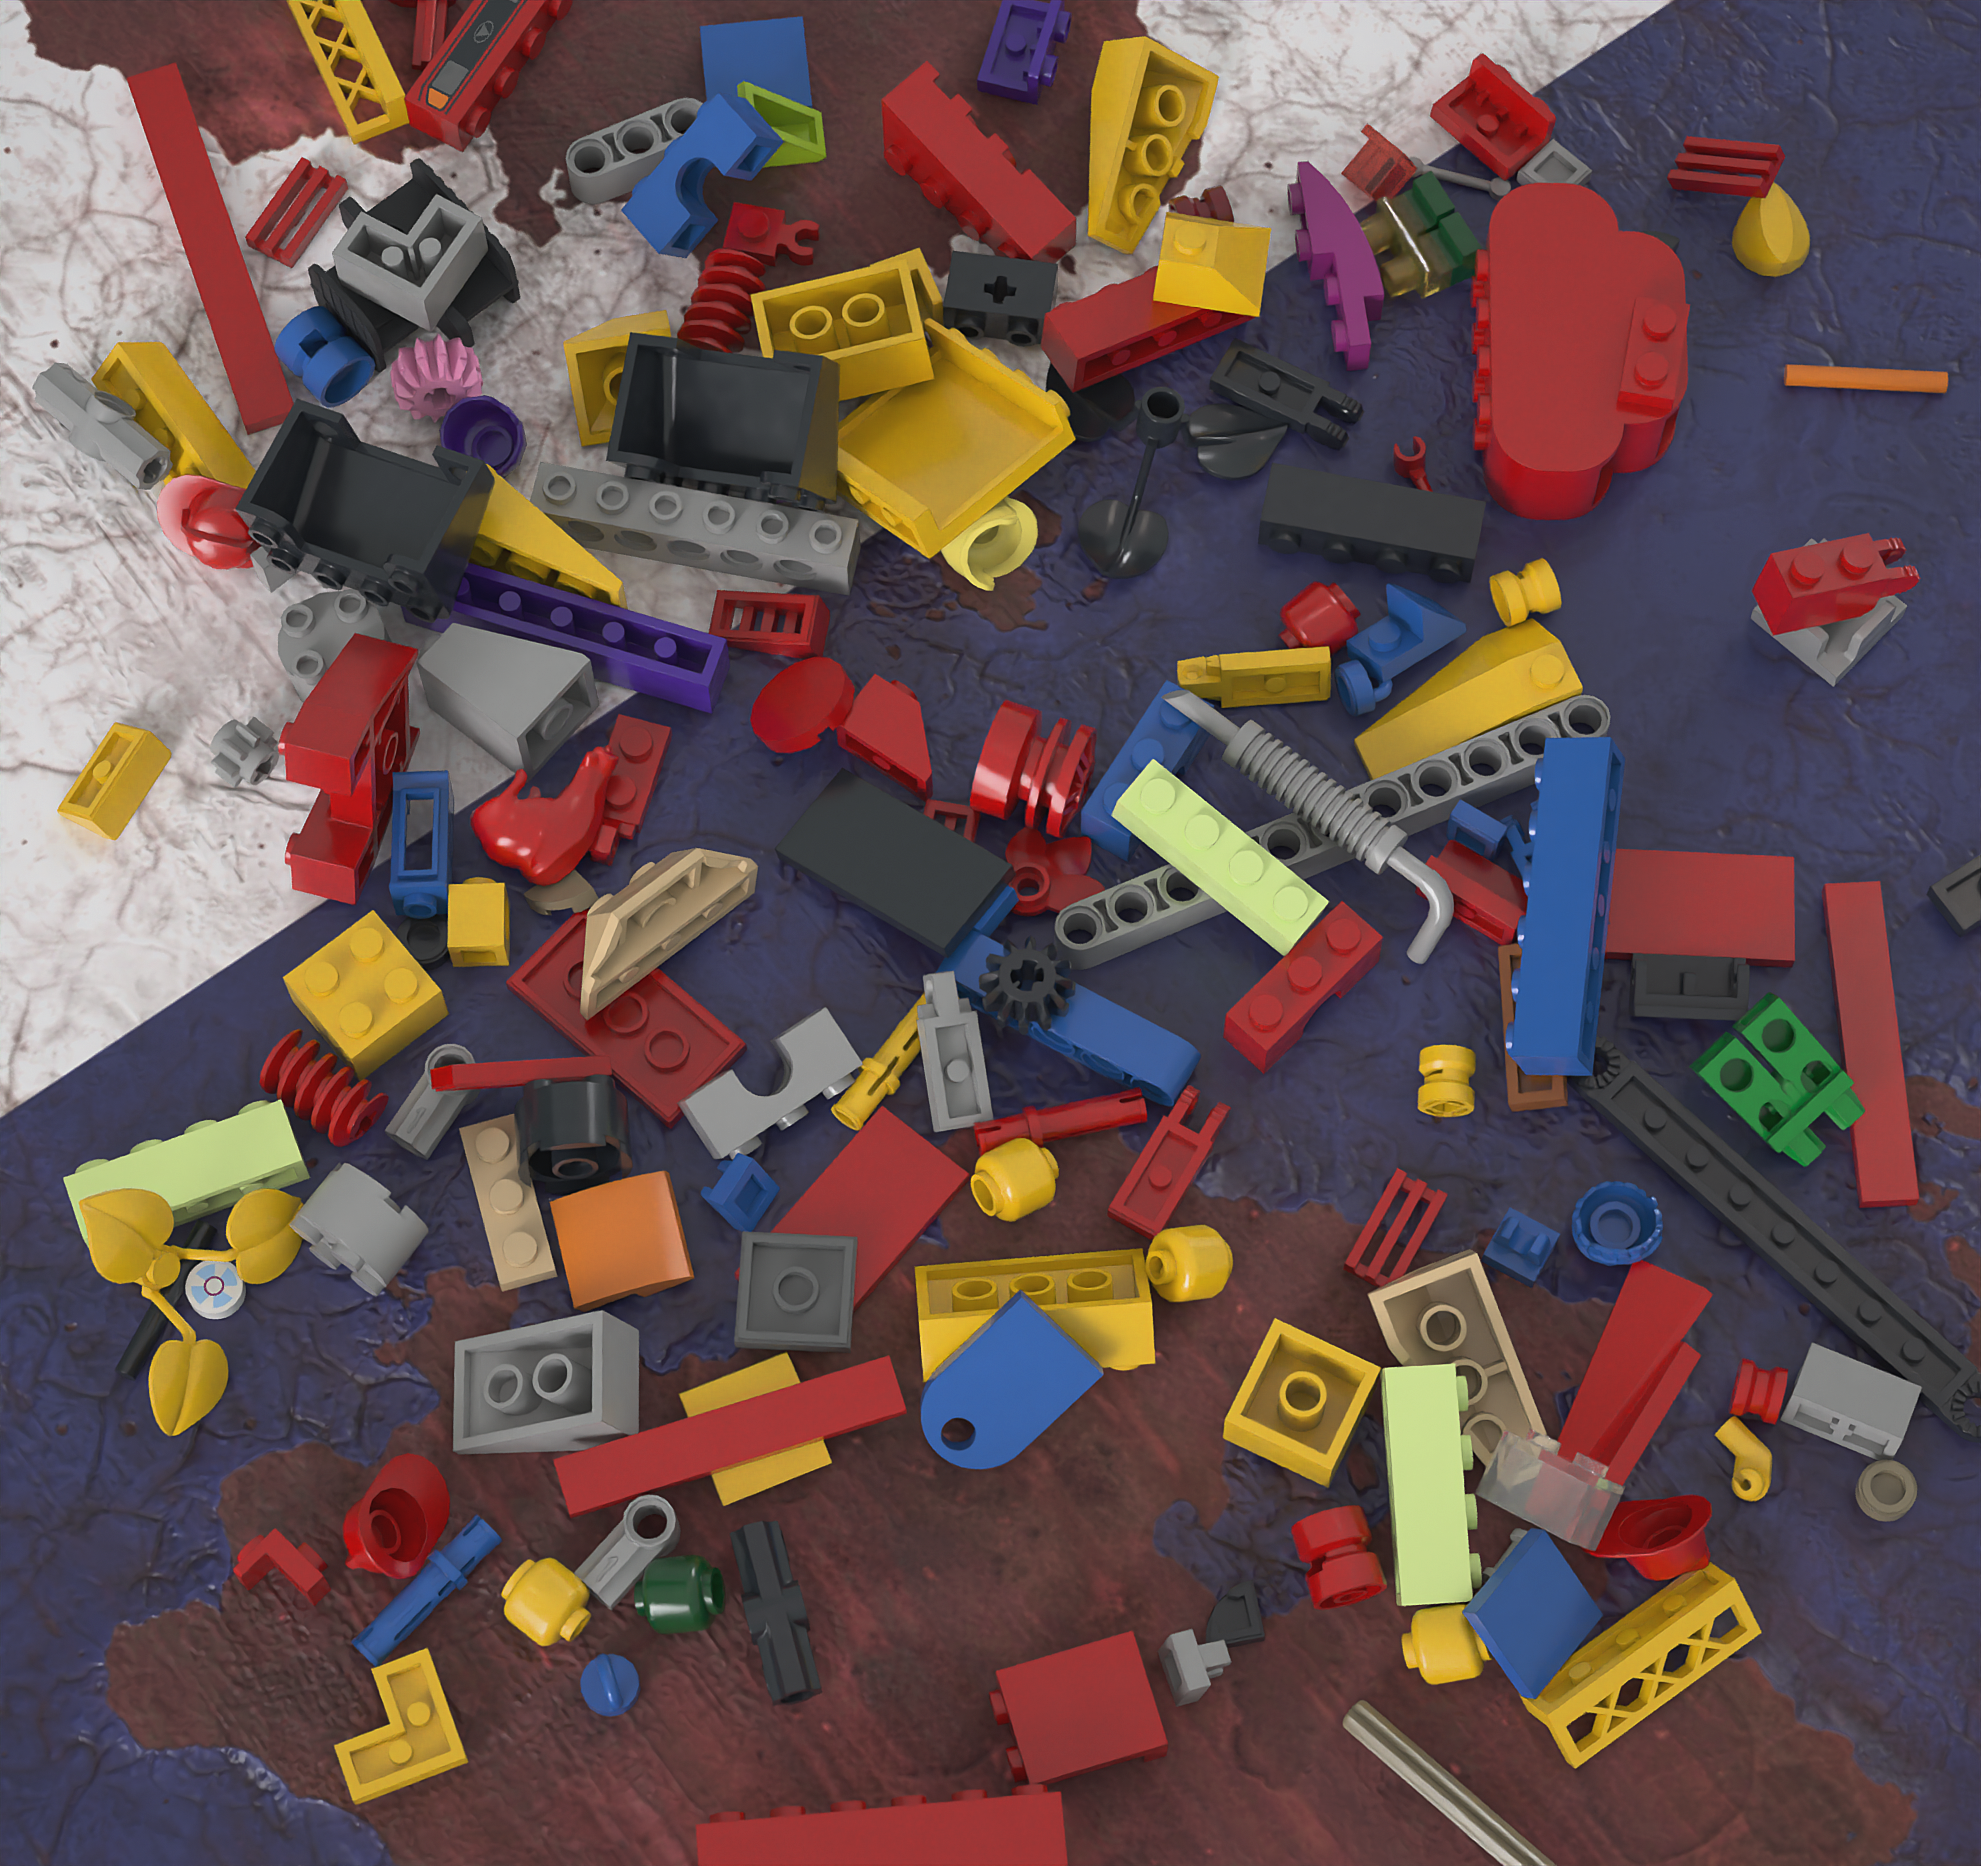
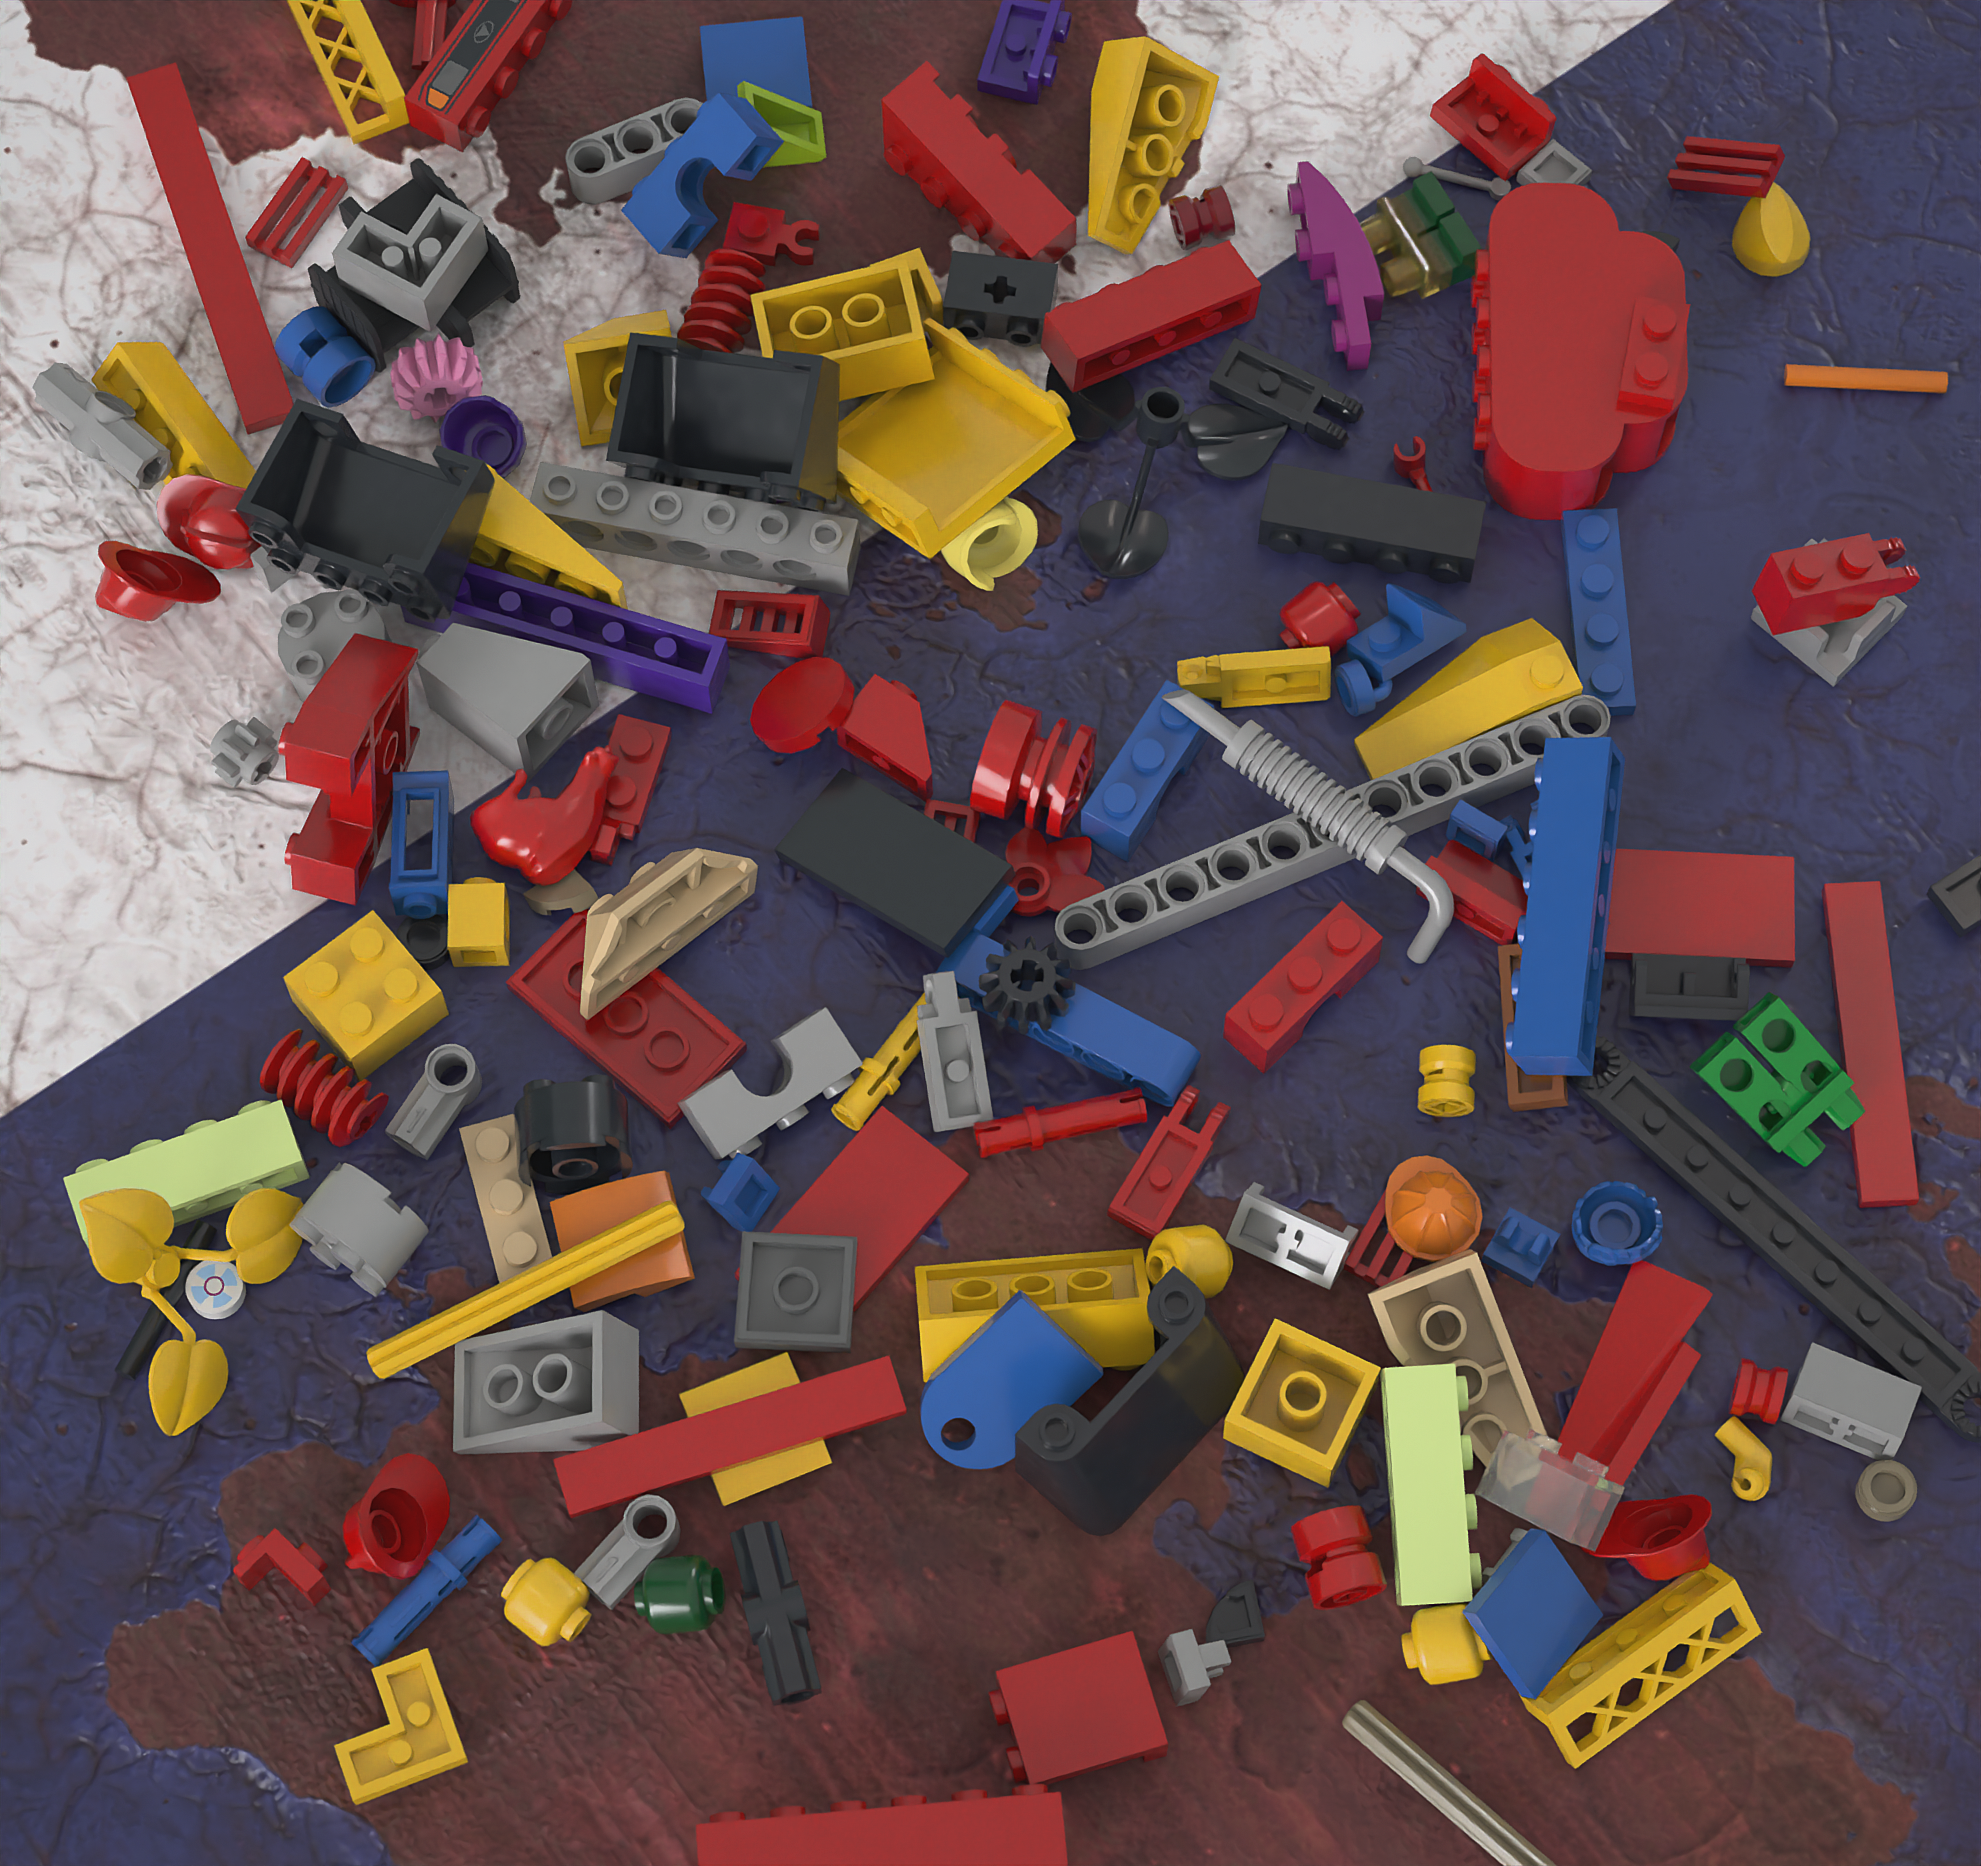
yellow slope [57,722,172,841] -> none
red tile [430,1055,612,1092] -> none
blue tile [580,1653,641,1717] -> none
yellow head [971,1138,1059,1222] -> none
yellowish green brick [1111,759,1329,956] -> none
yellow slope [1153,212,1271,317] -> none
clear red panel [1341,123,1418,209] -> none
yellow wheel [1489,558,1562,627] -> none
none -> red piece [95,541,221,622]
none -> yellow axle [366,1200,685,1379]
none -> black windscreen [1015,1266,1245,1536]
none -> light grey hinge [1225,1182,1359,1290]
none -> orange piece [1385,1155,1483,1262]
none -> blue plate [1561,508,1636,716]

